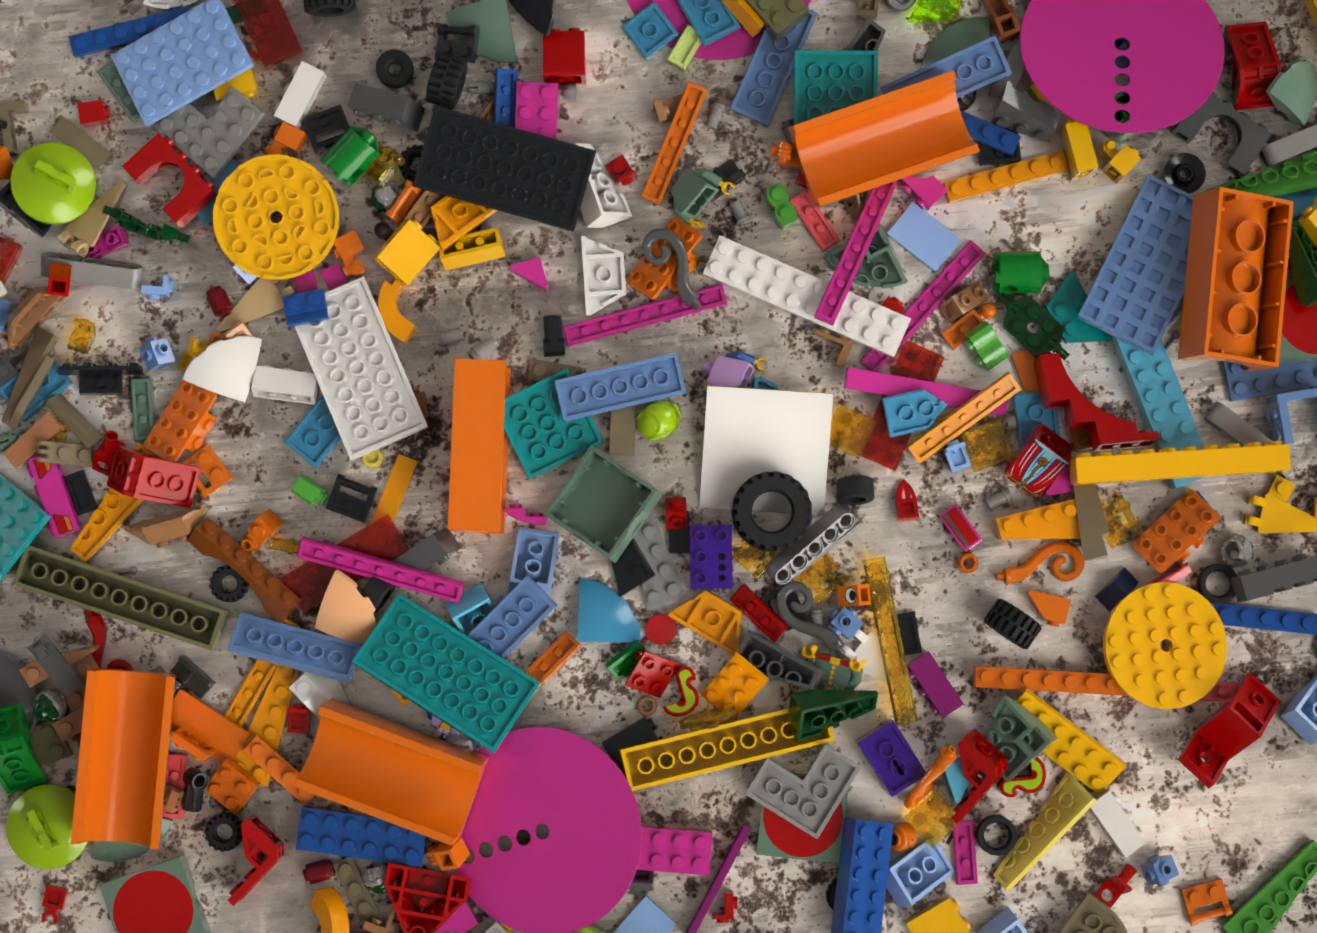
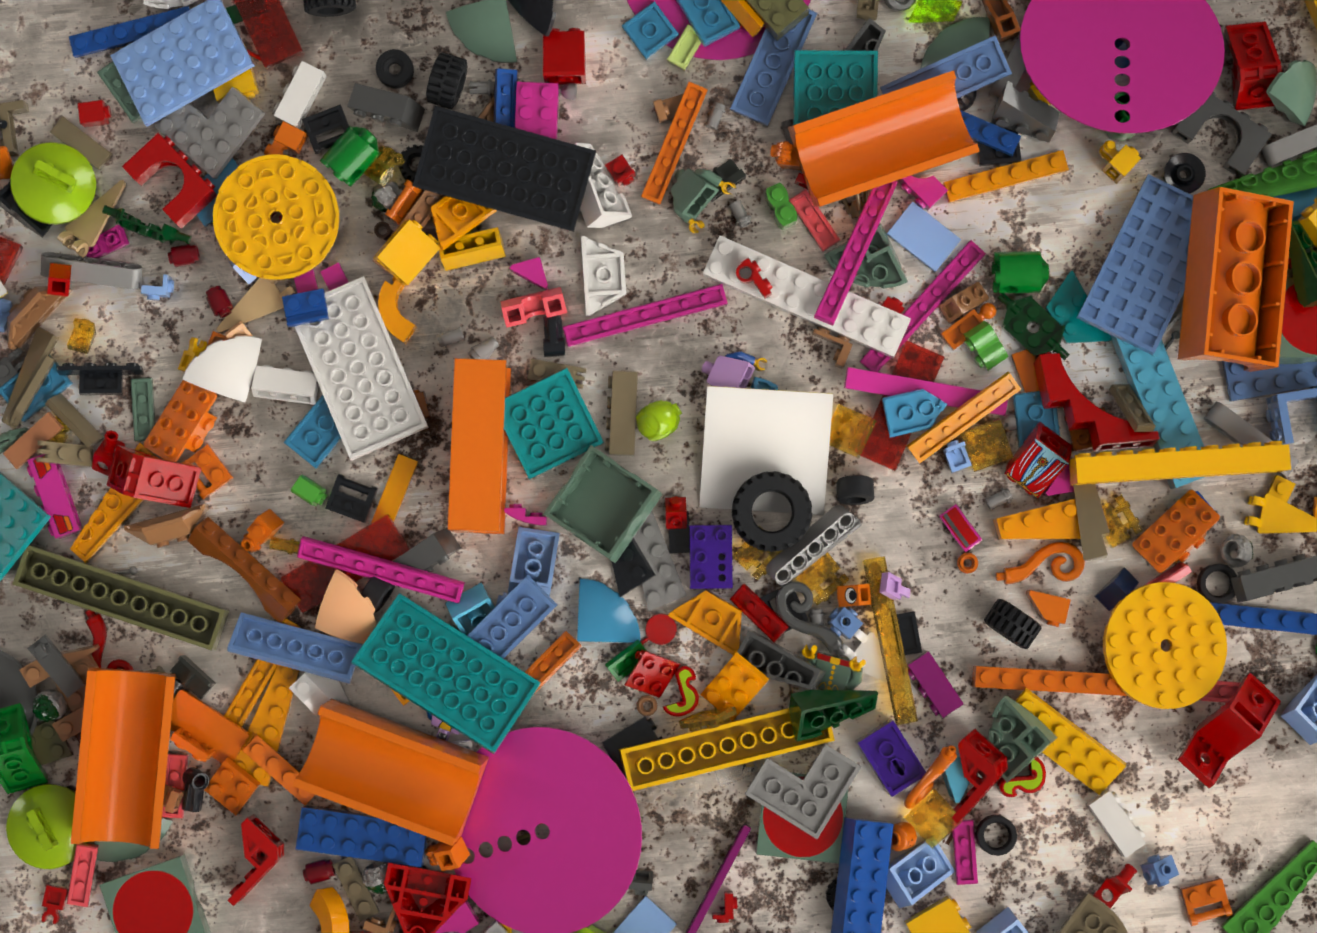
black tile [64,469,98,516] -> none
medium blue brick [139,337,175,371] -> none
black tyre [204,812,242,852] -> none
black tyre [209,565,249,602] -> none
red bracket [287,703,311,734] -> none
orange brick [332,229,366,277] -> none
light yellow tile [362,449,384,468] -> none
black plate [435,23,480,64] -> none
medium blue plate [554,352,686,422] -> none
orange bracket [626,217,702,300] -> none
dark pink brick [637,825,712,875] -> none
dark grey plant [642,228,702,311] -> none
red plate [895,480,919,522] -> none
light yellow wing [993,772,1097,891] -> none
yellow brick [1058,119,1099,180] -> none
none -> coral tile [67,843,99,907]
none -> dark red brick [168,243,200,267]
none -> coral arch [500,287,567,328]
none -> red plate [736,258,773,299]
none -> lavender plate [879,572,911,600]
none -> dark tan tile [1109,384,1156,432]

